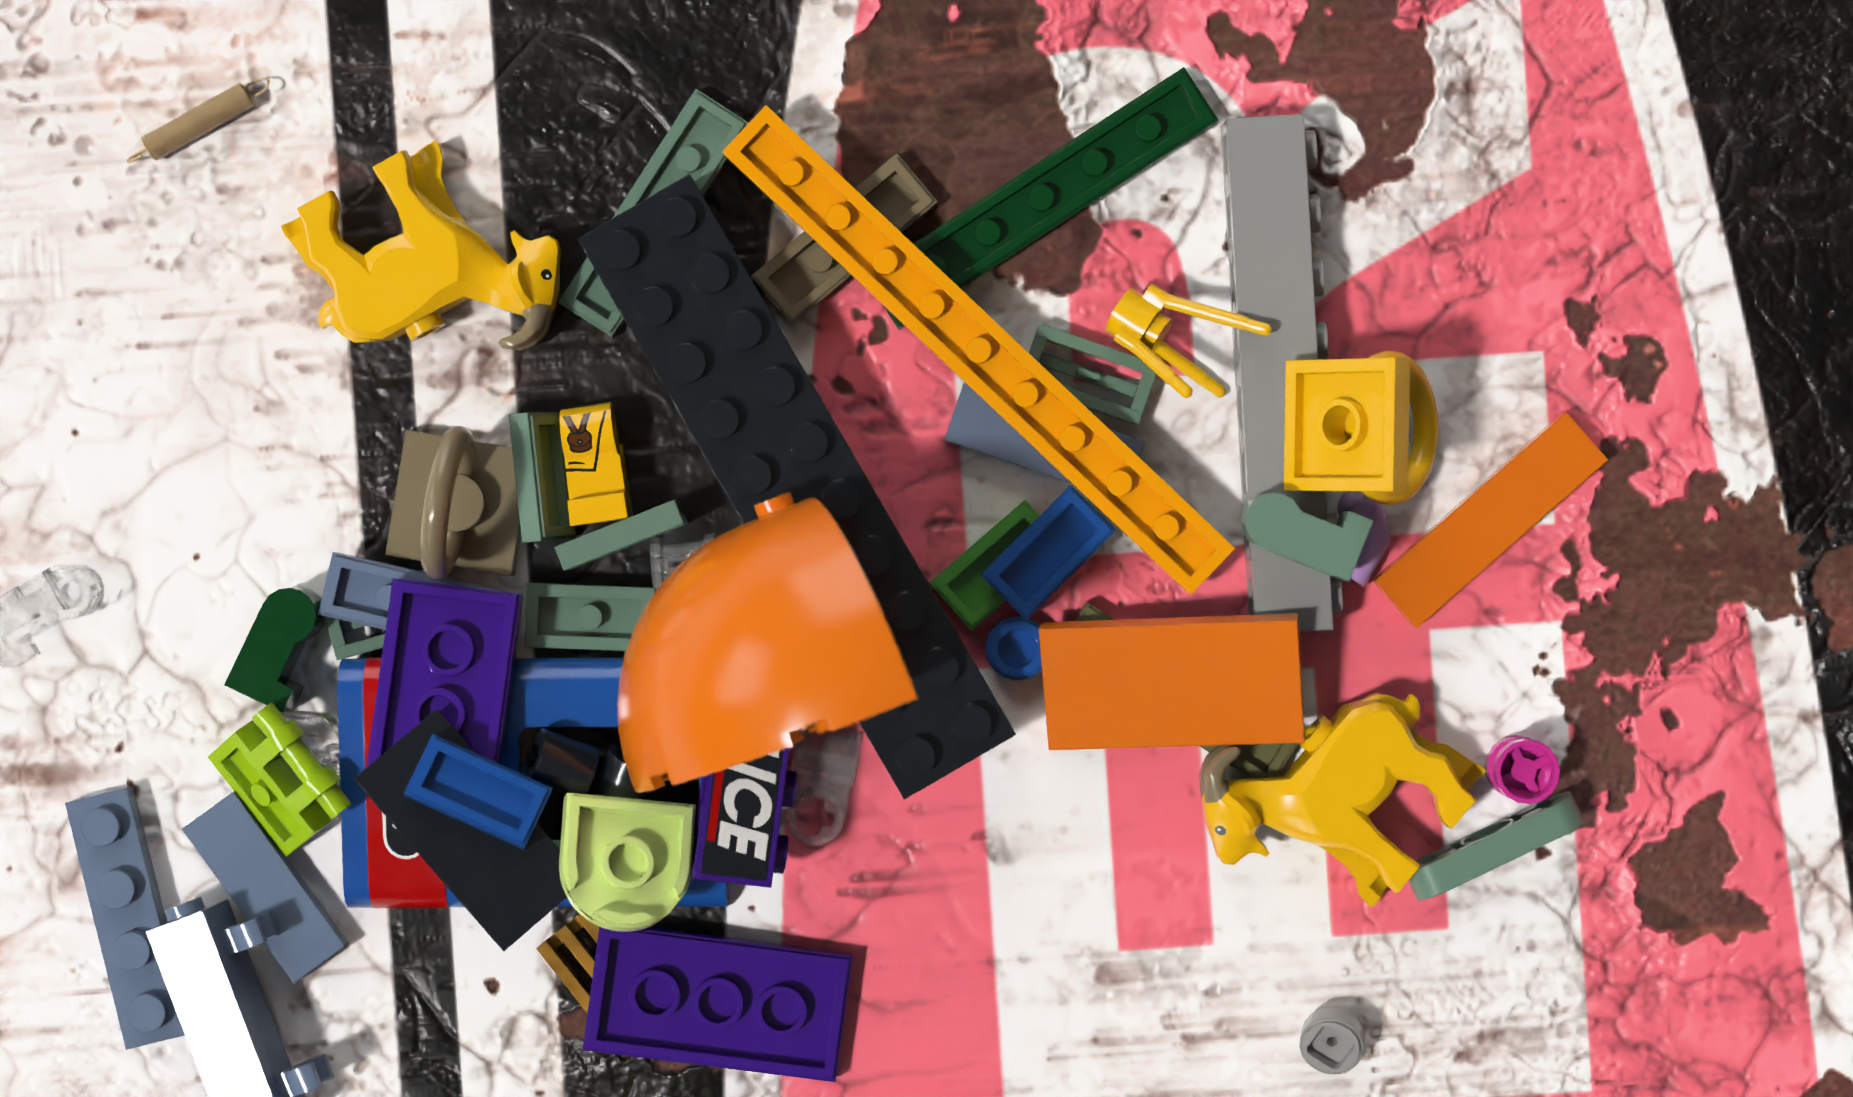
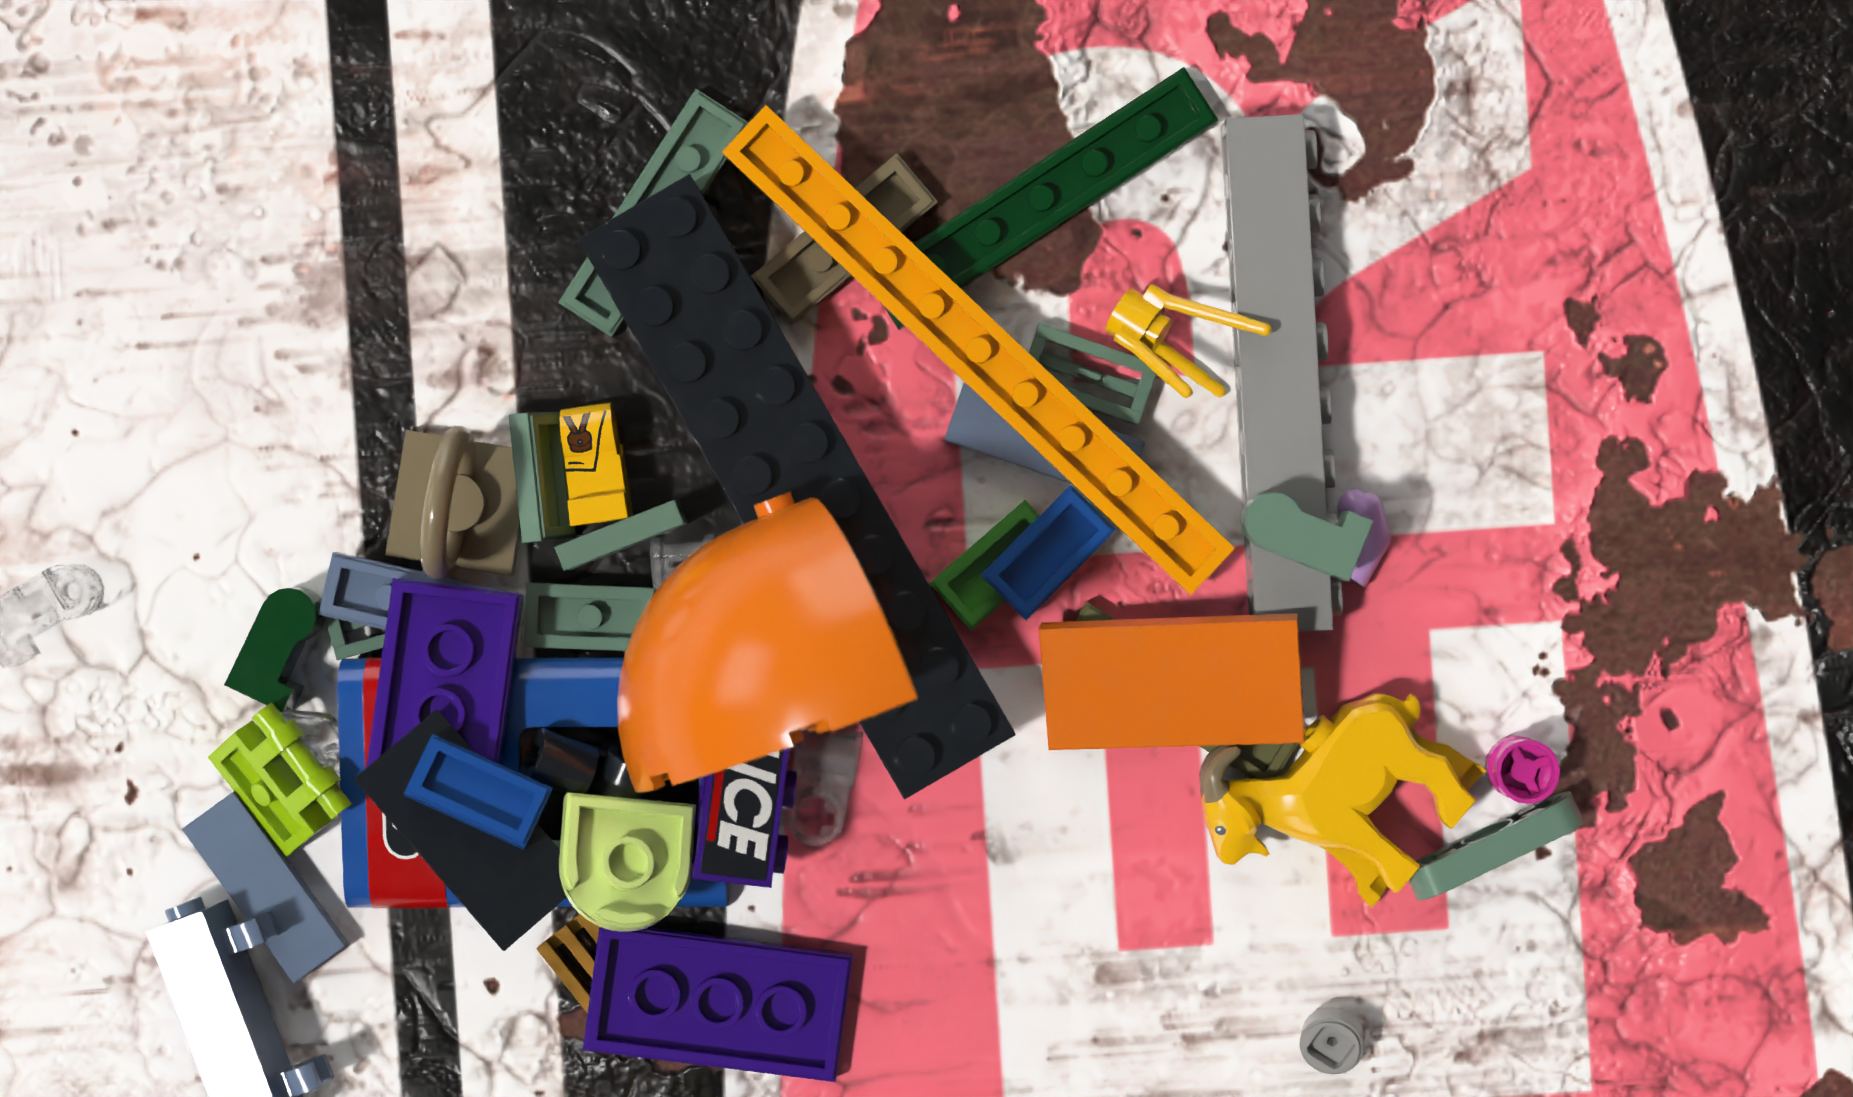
sand blue plate [65,786,185,1050] -> none
tan piece [127,78,270,163] -> none
yellow animal [281,140,561,351] -> none
blue tile [985,616,1042,680] -> none
yellow tile [1284,351,1439,505] -> none
orange tile [1372,412,1608,628] -> none

